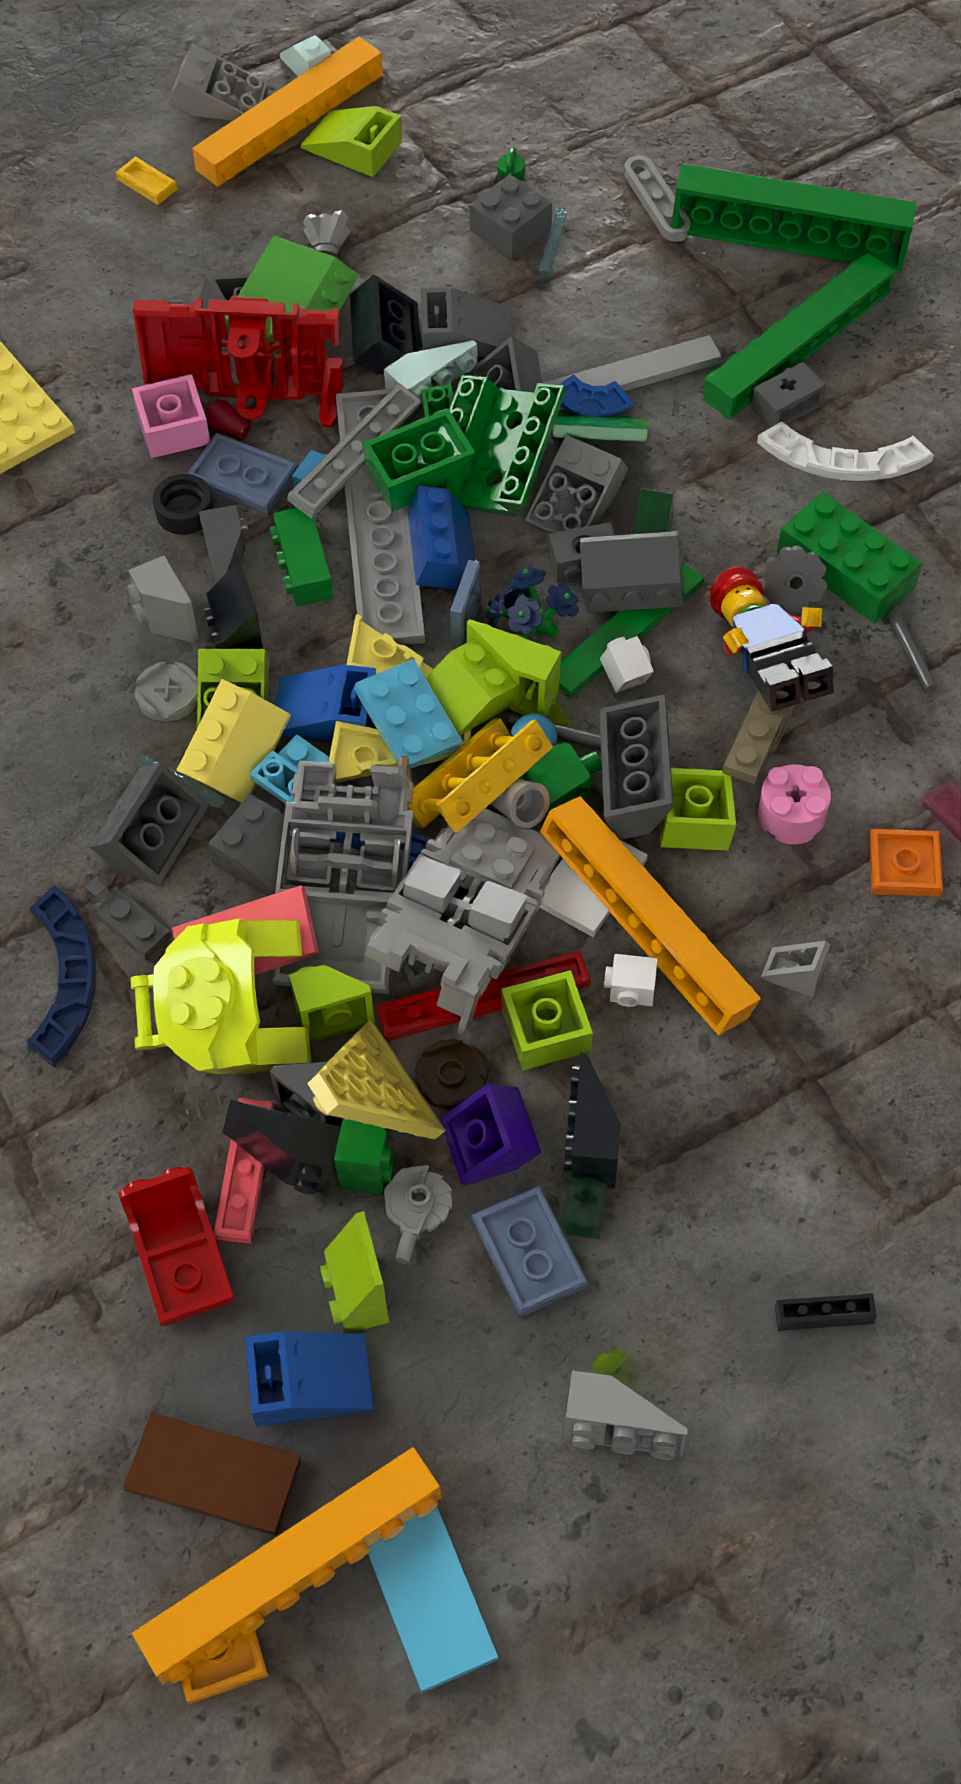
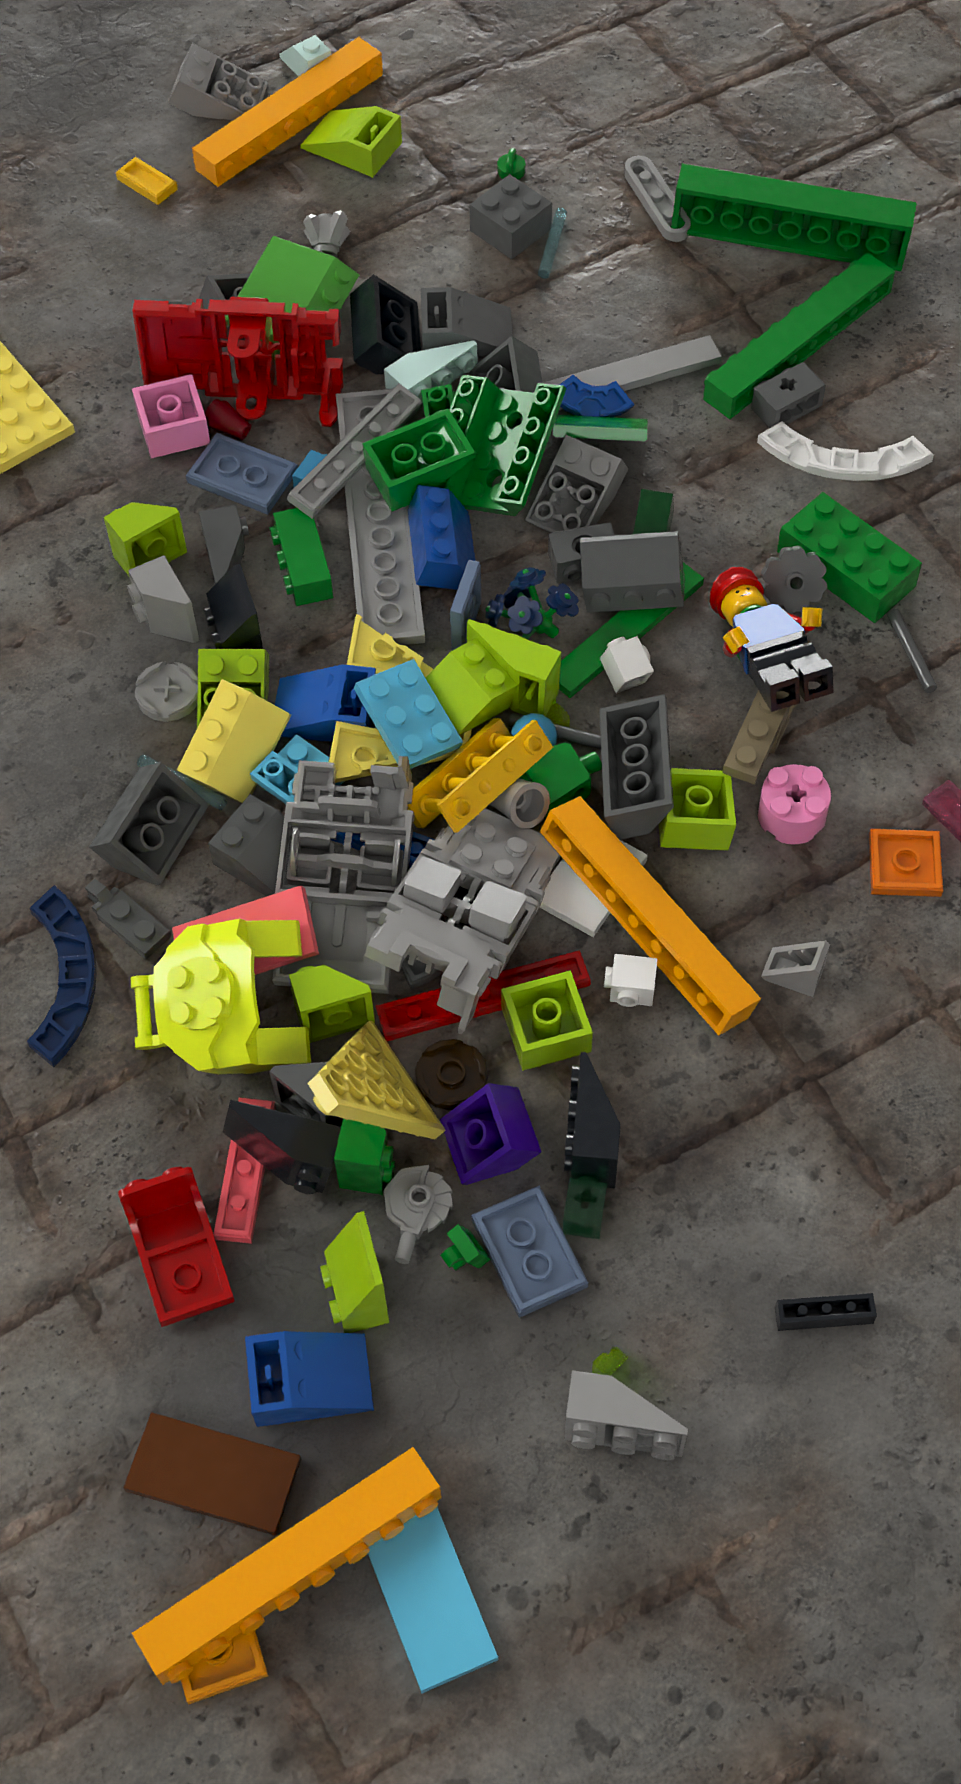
black tyre [152,474,214,535] -> none
none -> lime slope [104,502,187,577]
none -> green tile [440,1224,491,1270]

